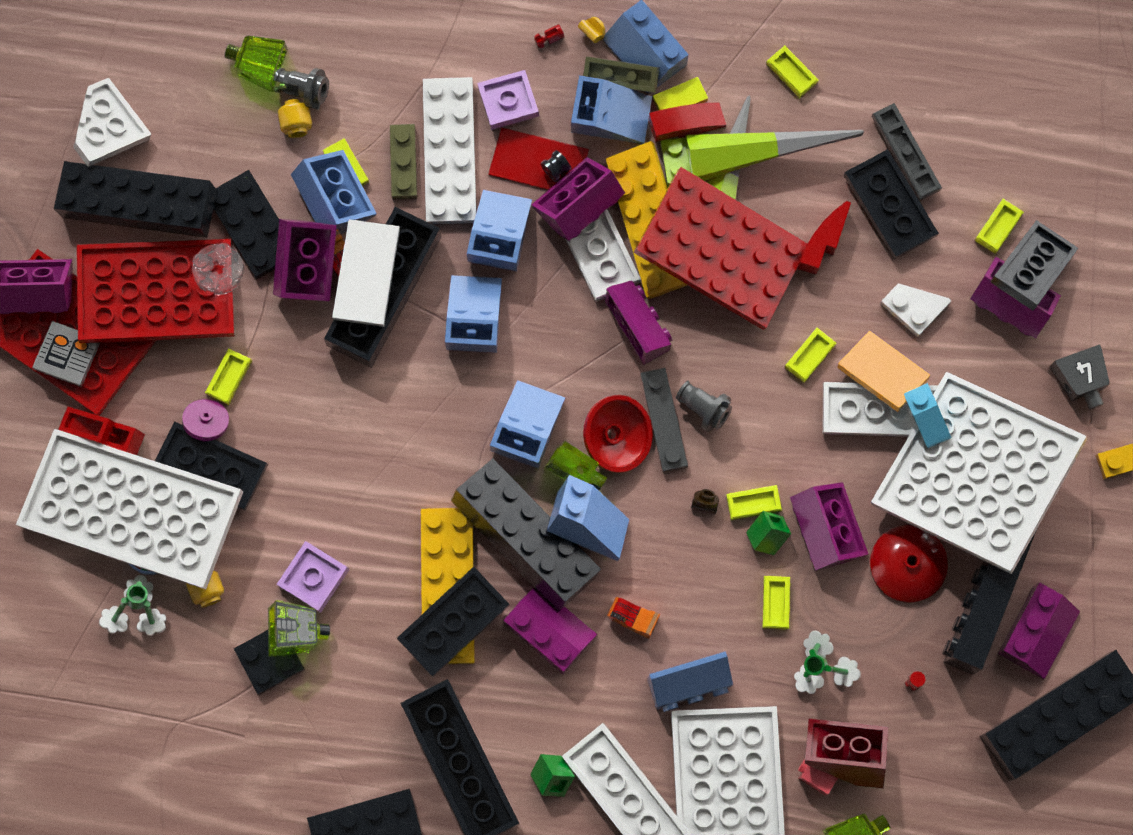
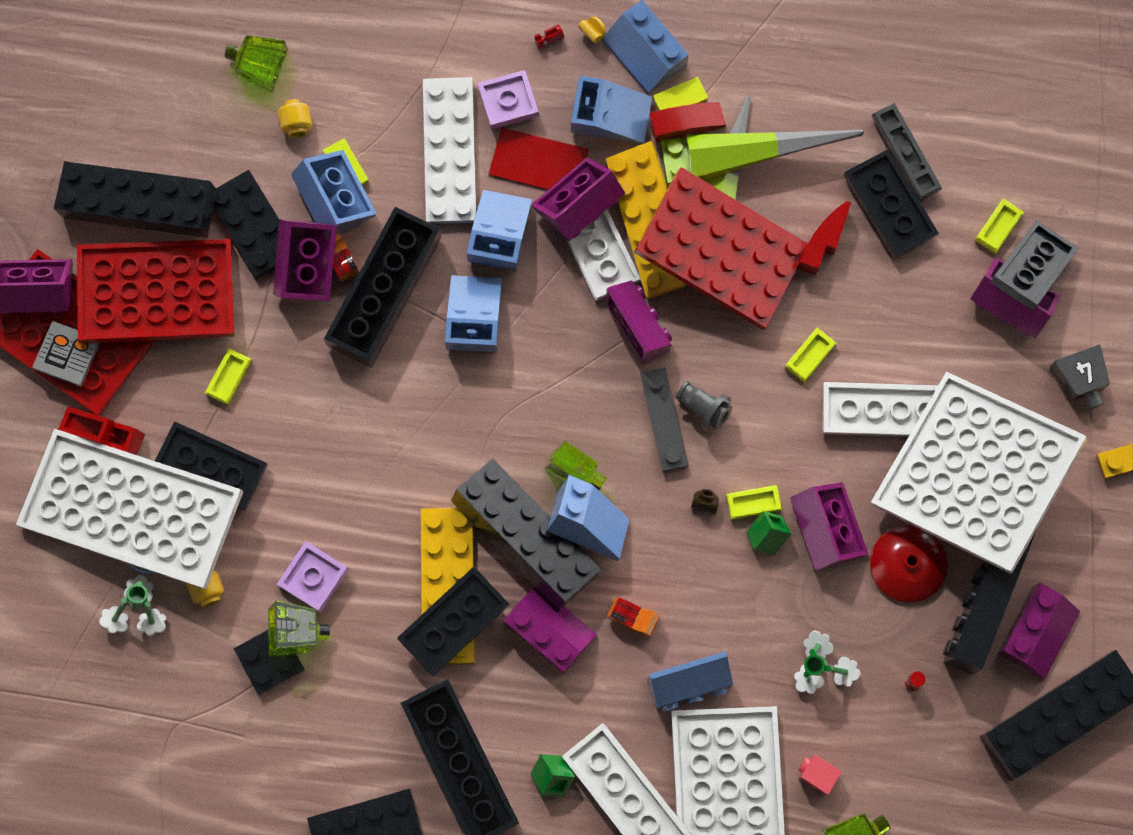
white plate [74,78,151,167] -> none
piece [182,399,229,441] -> none
clear plate [192,243,244,295] -> none
dark grey piece [273,68,329,110] -> none
white tile [332,219,400,327] -> none
olive plate [390,124,417,199] -> none
slope [490,380,565,469] -> none
black wheel [540,150,572,182] -> none
olive plate [583,57,660,93] -> none
red dish [583,395,653,472] -> none
neon yellow tile [762,576,790,630] -> none
neon yellow tile [766,45,819,98] -> none
dark red slope [805,719,888,789] -> none
light orange tile [837,331,930,412] -> none
white wing [880,283,951,337] -> none
medium azure slope [904,383,951,448] -> none

